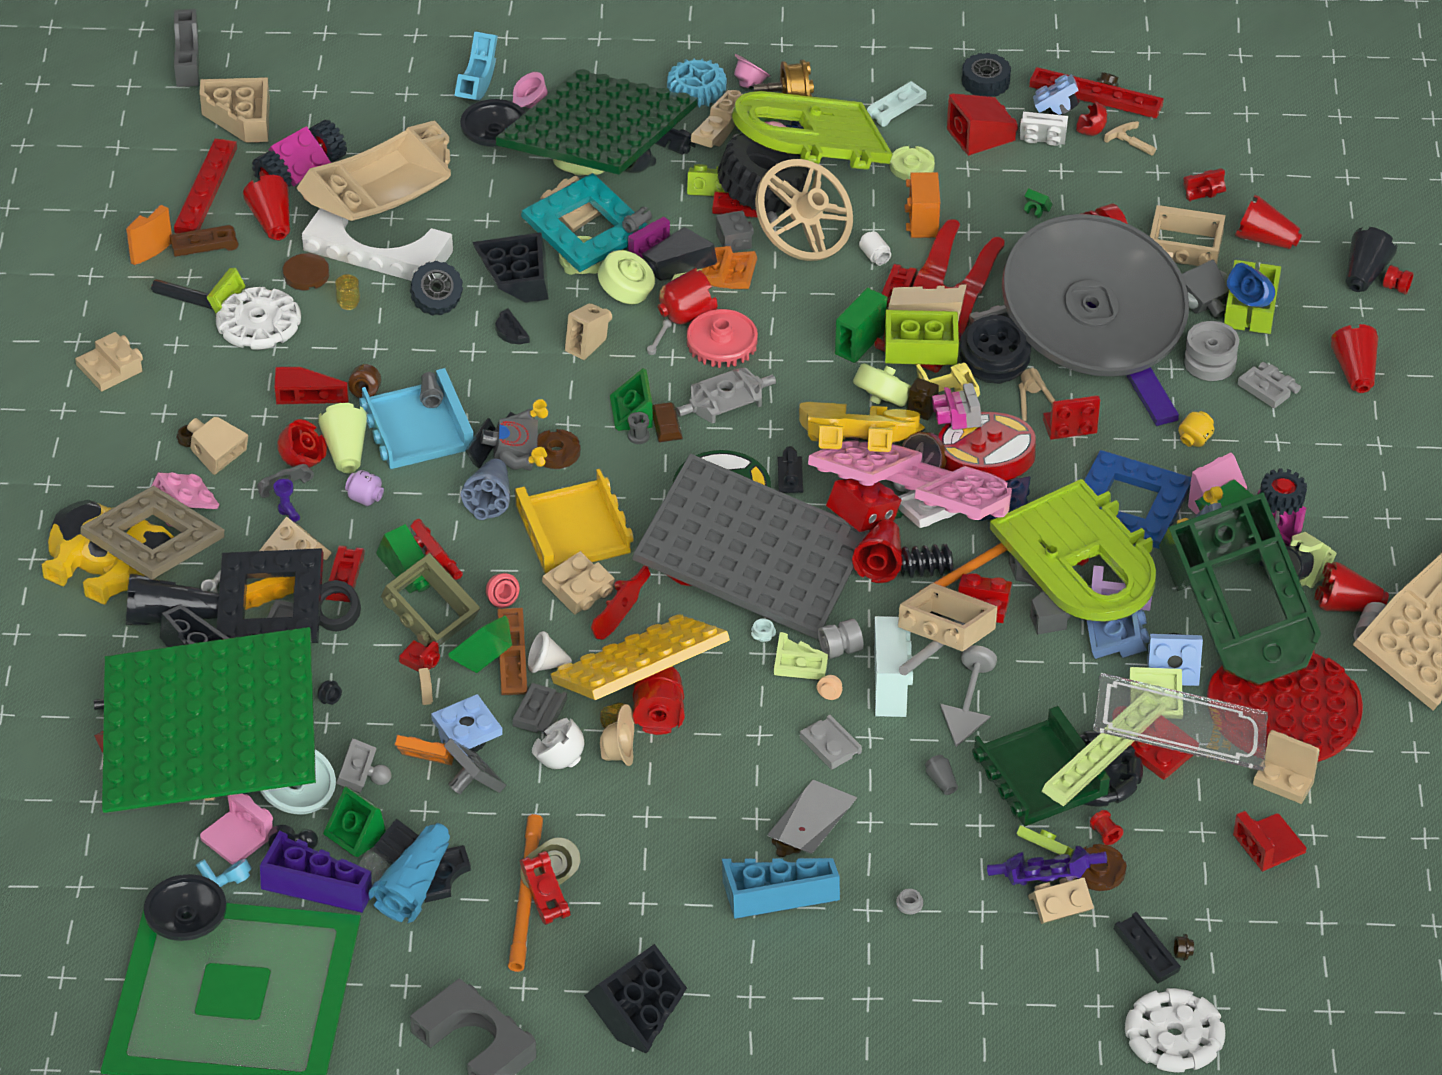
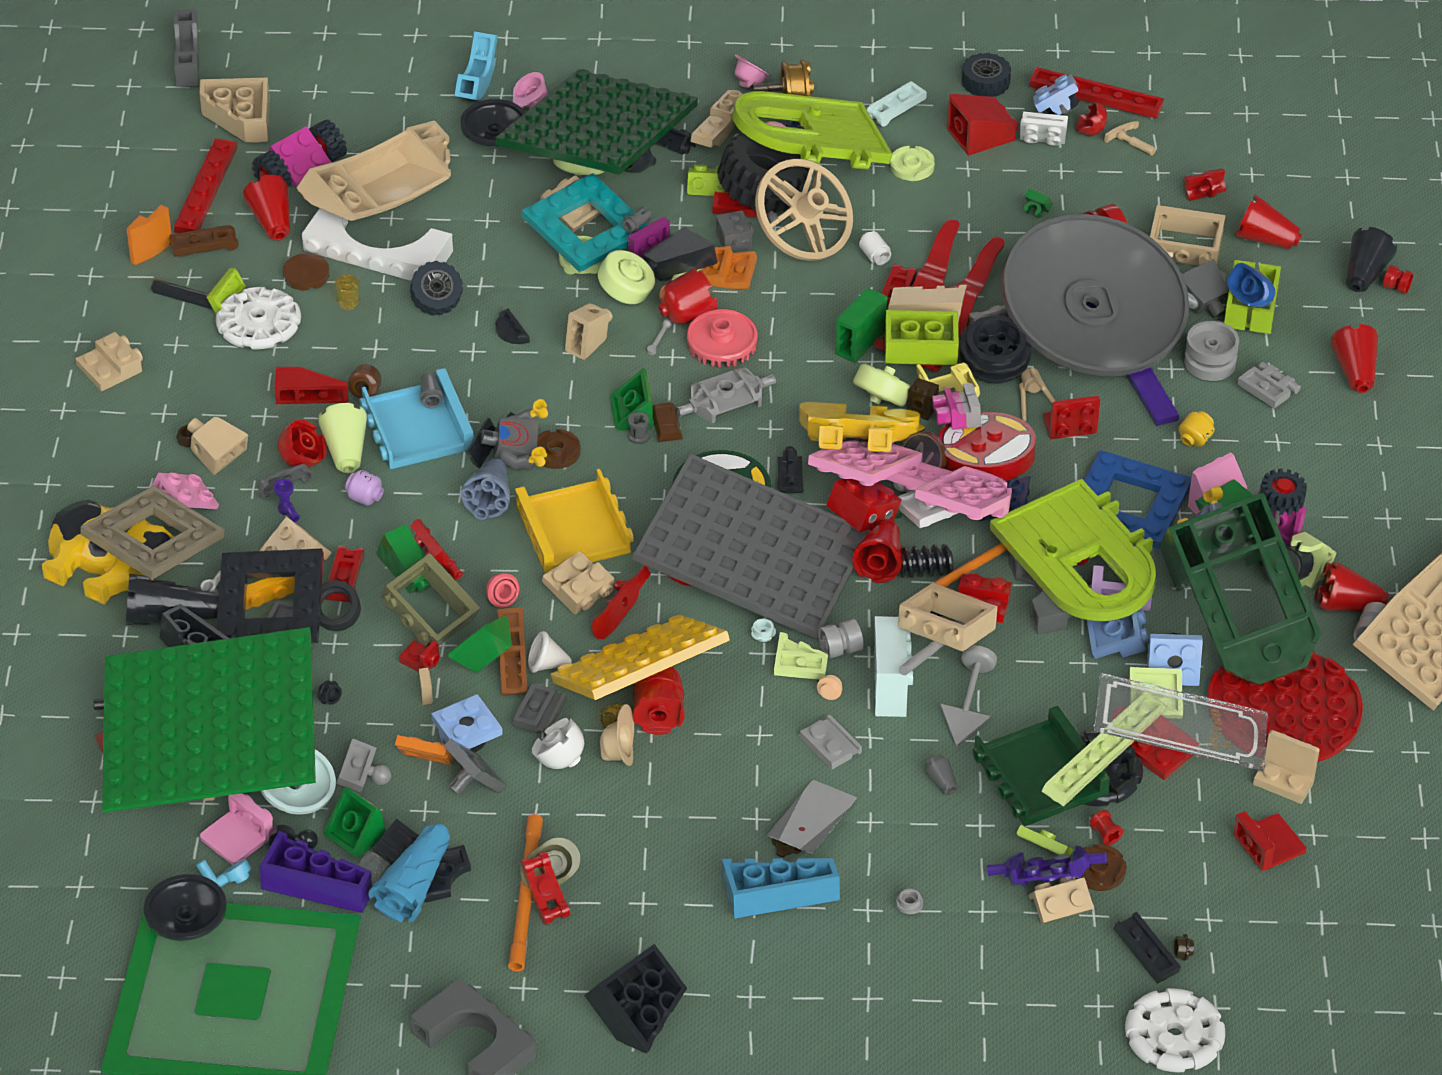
black wedge [473,232,549,303] -> none
medium azure gear [667,58,727,108] -> none
orange container [905,172,940,238] -> none
dark brown plate [1097,72,1119,87] -> none

